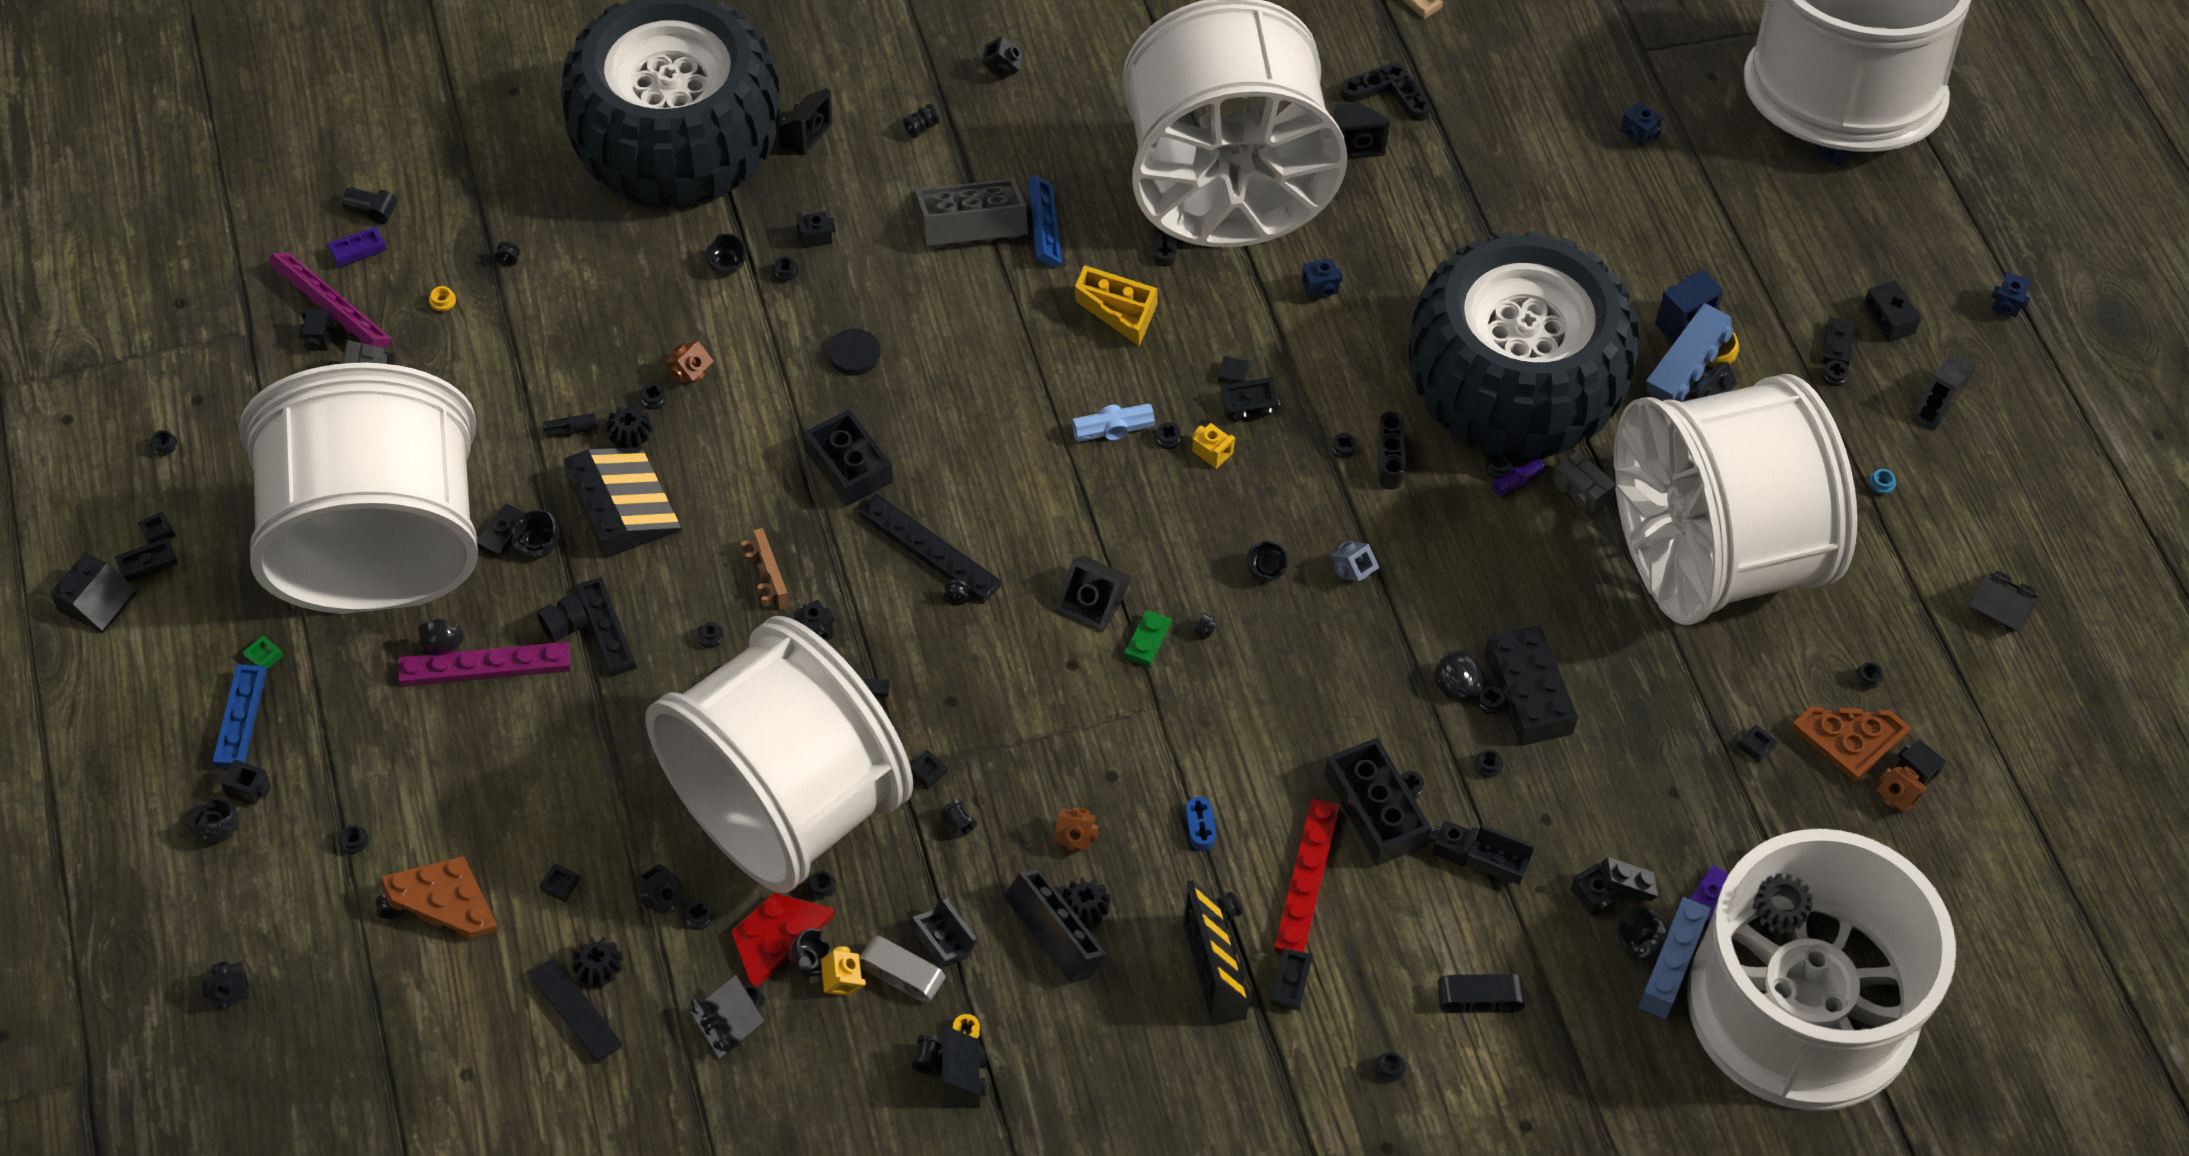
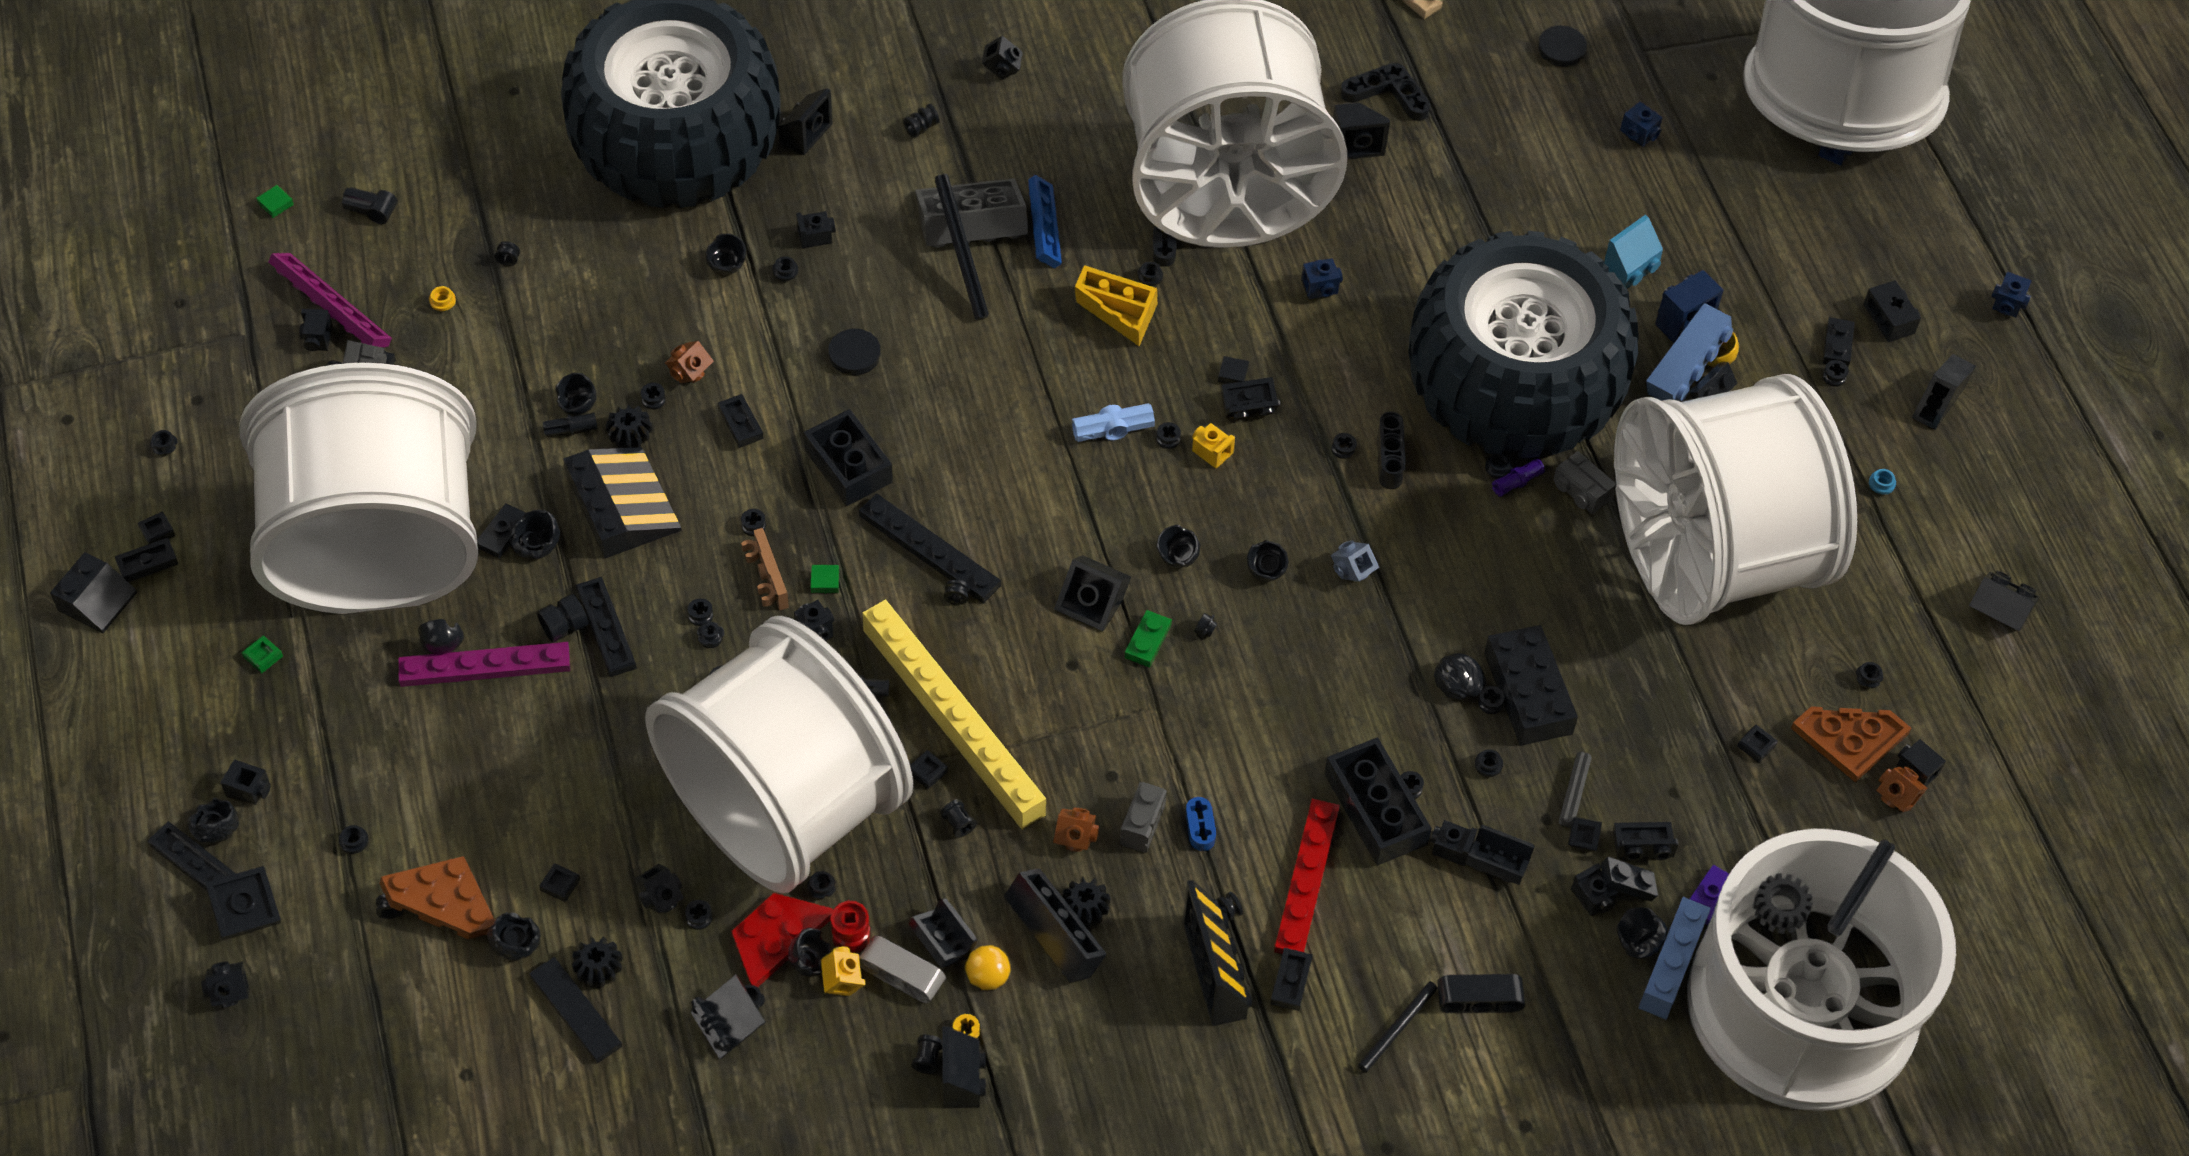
blue plate [213,664,267,768] -> none
dark purple plate [327,226,387,267] -> none
black plate [1375,1052,1406,1082] -> none
none -> black tile [147,821,236,891]
none -> black plate [205,866,281,940]
none -> green tile [256,185,294,218]
none -> black hair [487,912,541,961]
none -> black hair [555,373,597,415]
none -> black bush [688,598,713,626]
none -> black plate [718,394,764,448]
none -> black bush [741,509,766,536]
none -> green tile [811,565,840,593]
none -> red wheel [831,901,870,953]
none -> light yellow brick [863,599,1046,830]
none -> black axle [935,174,989,320]
none -> yellow hair [965,945,1010,990]
none -> dark grey brick [1120,782,1167,853]
none -> black plate [1137,262,1163,286]
none -> black hair [1156,525,1201,568]
none -> black bar [1358,981,1438,1073]
none -> black tile [1538,25,1587,67]
none -> dark grey axle [1559,752,1592,828]
none -> black tile [1568,816,1602,851]
none -> dark azure slope [1604,215,1663,289]
none -> black bracket [1613,822,1679,861]
none -> black axle [1827,839,1896,936]

